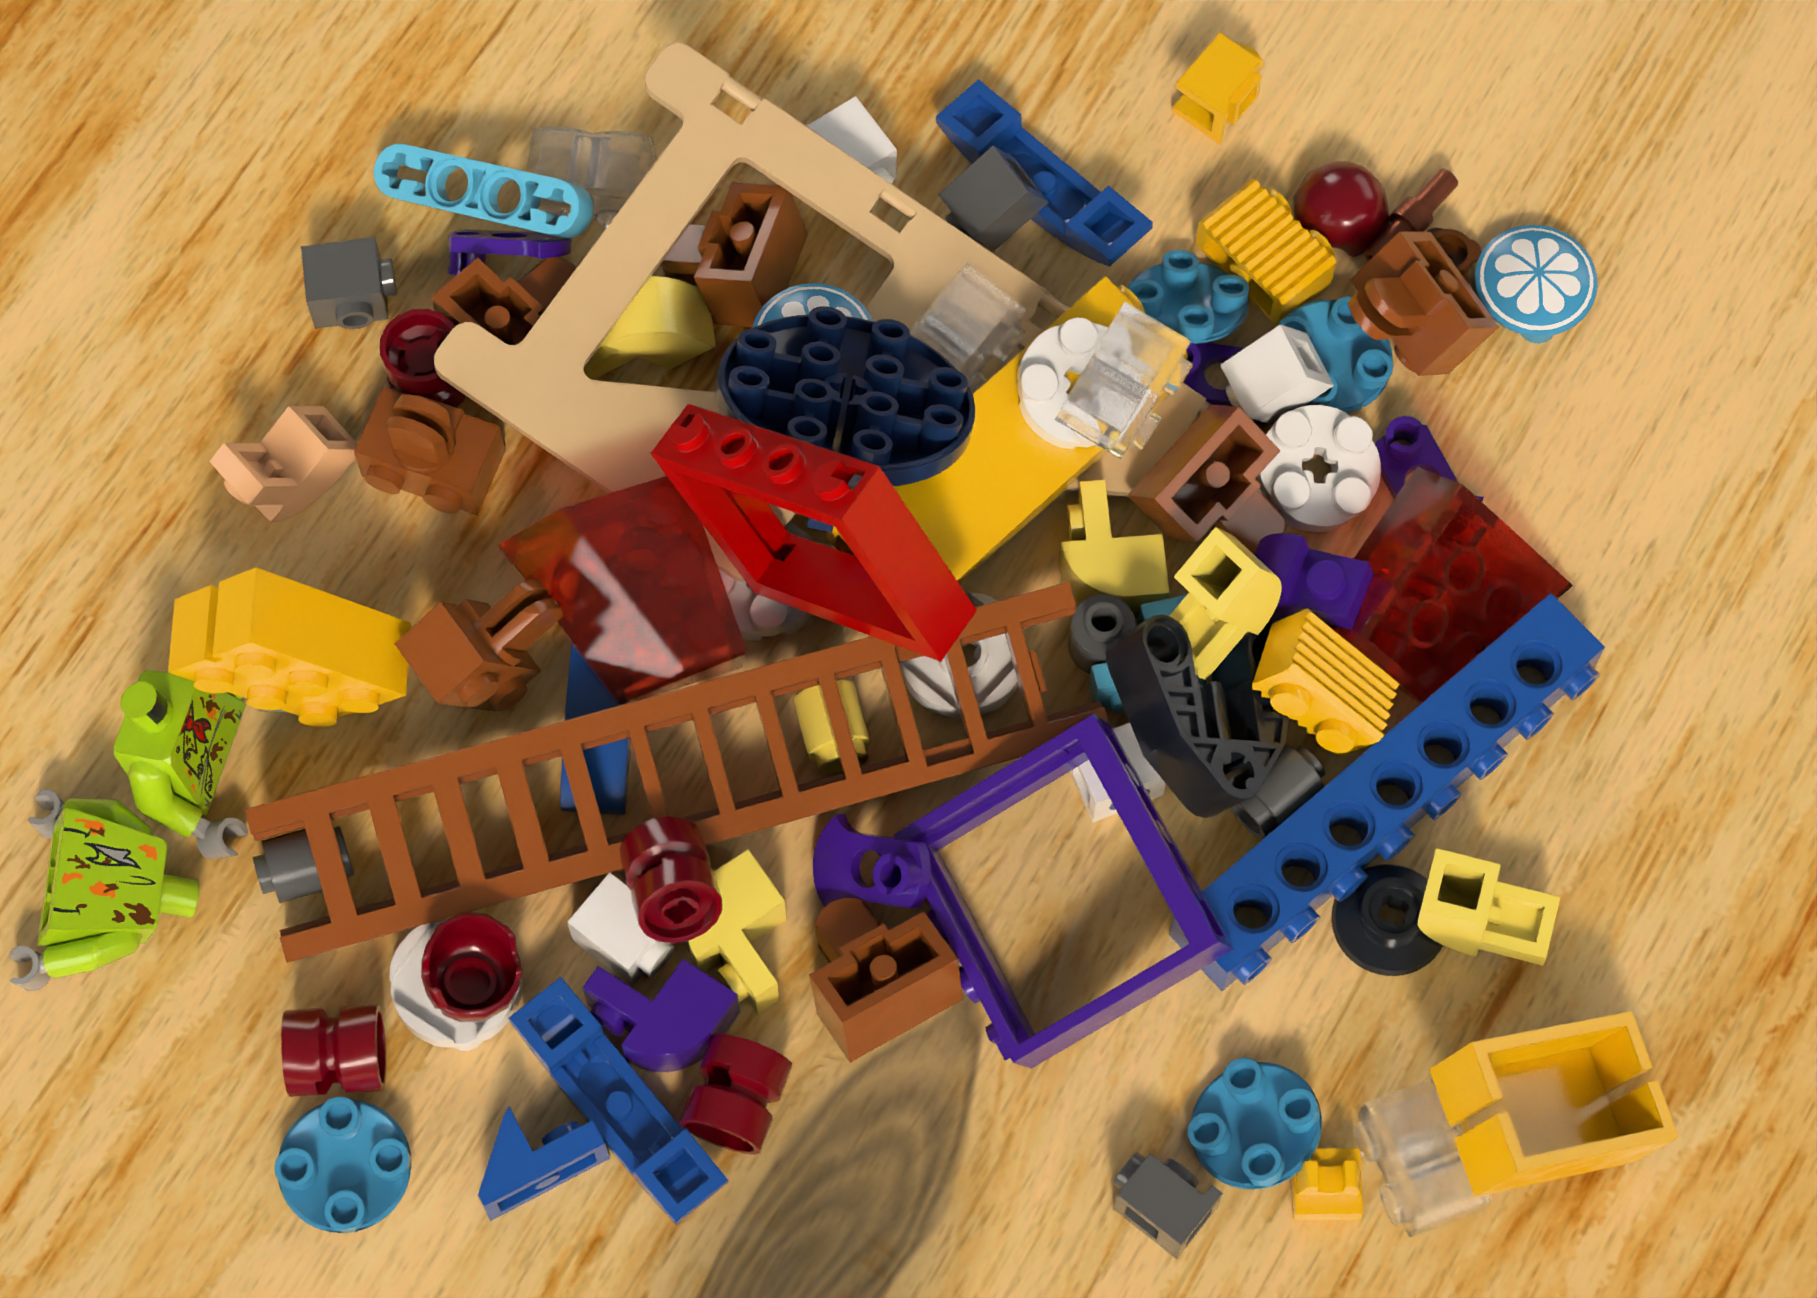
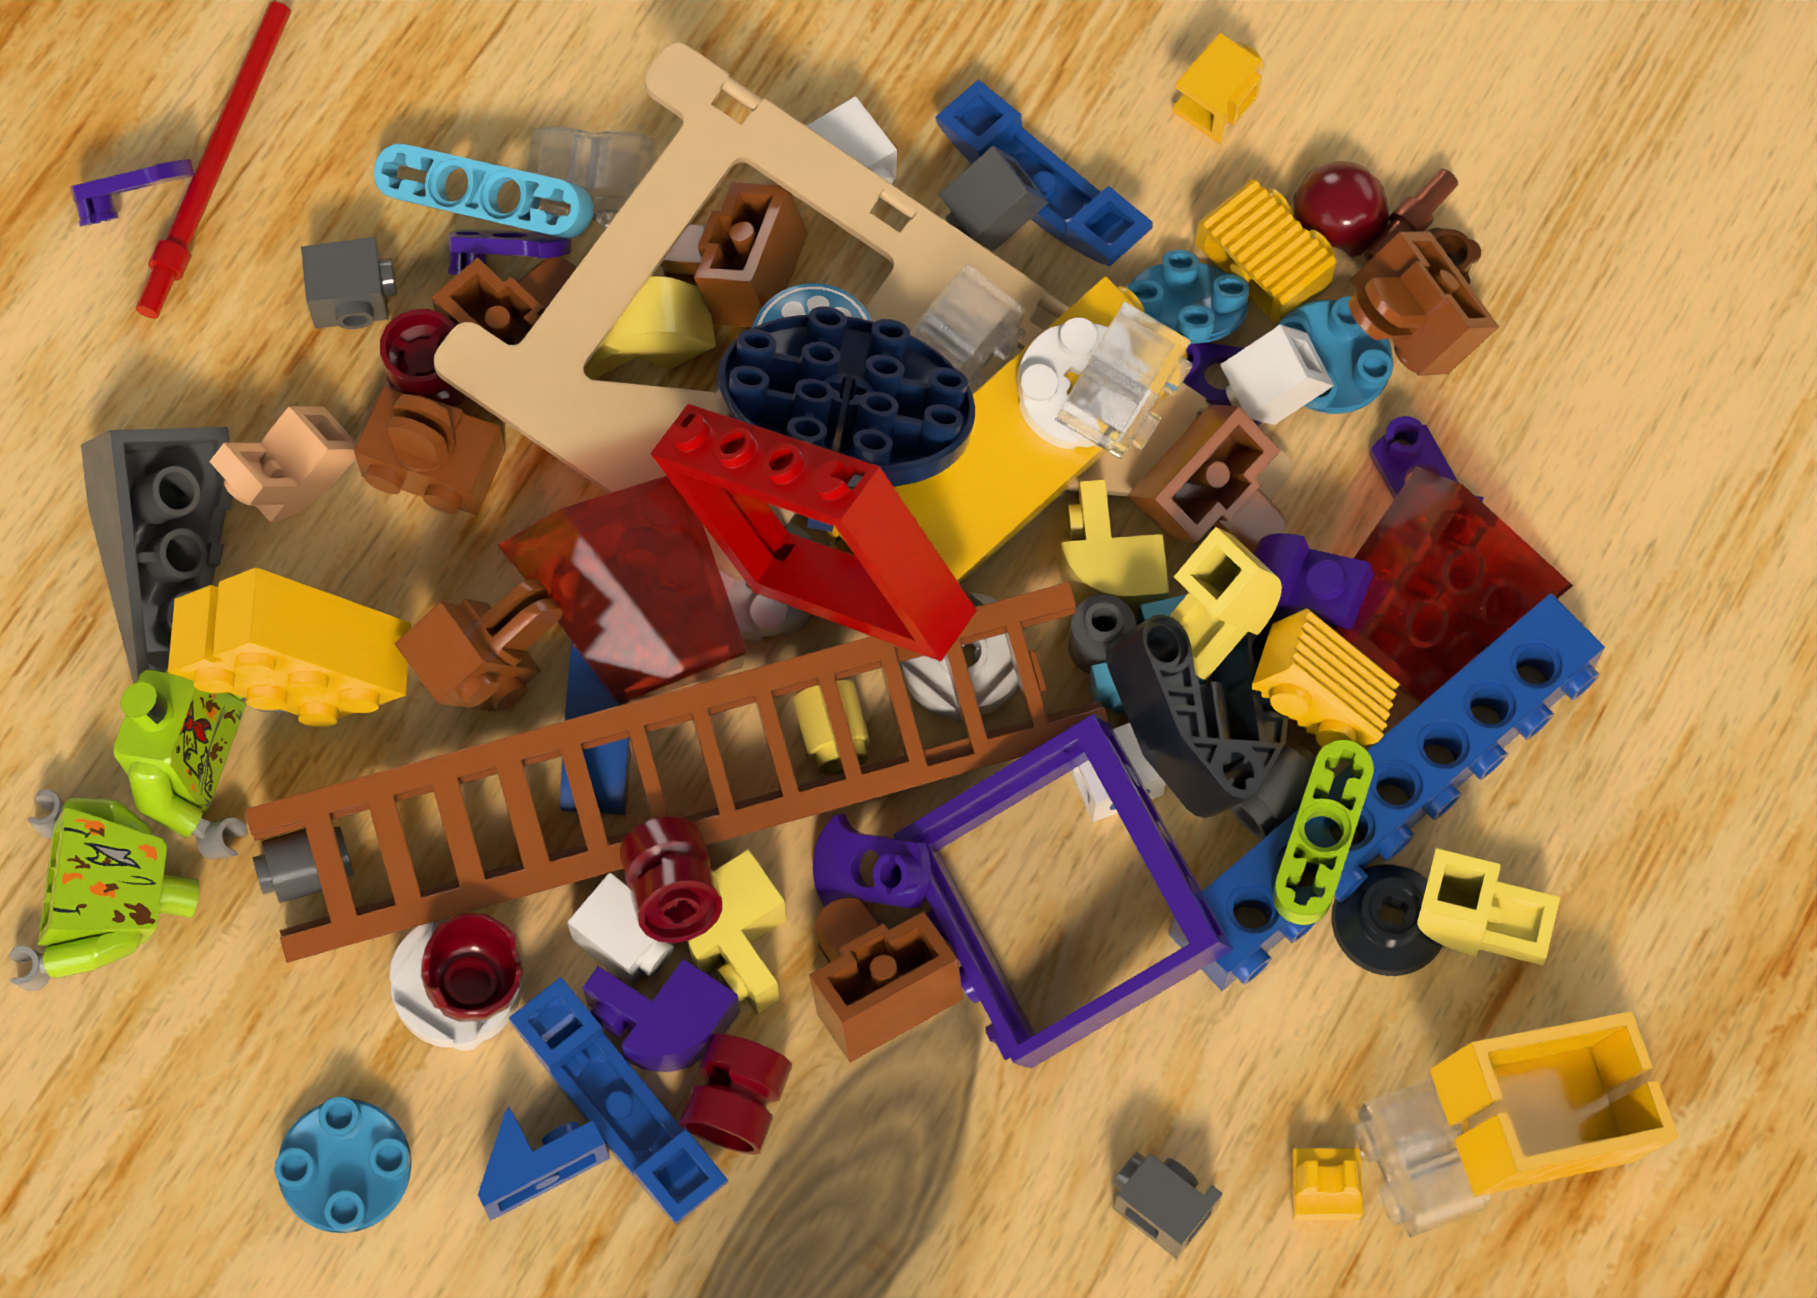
dark red wheel [281,1004,386,1097] -> none
dark azure dish [1188,1058,1322,1190] -> none
white plate [1256,405,1381,532] -> none
dish [1472,225,1598,343] -> none
none -> dark purple piece [70,159,194,227]
none -> dark grey wedge [81,427,233,684]
none -> red bar [135,1,291,319]
none -> lime beam [1272,740,1374,925]

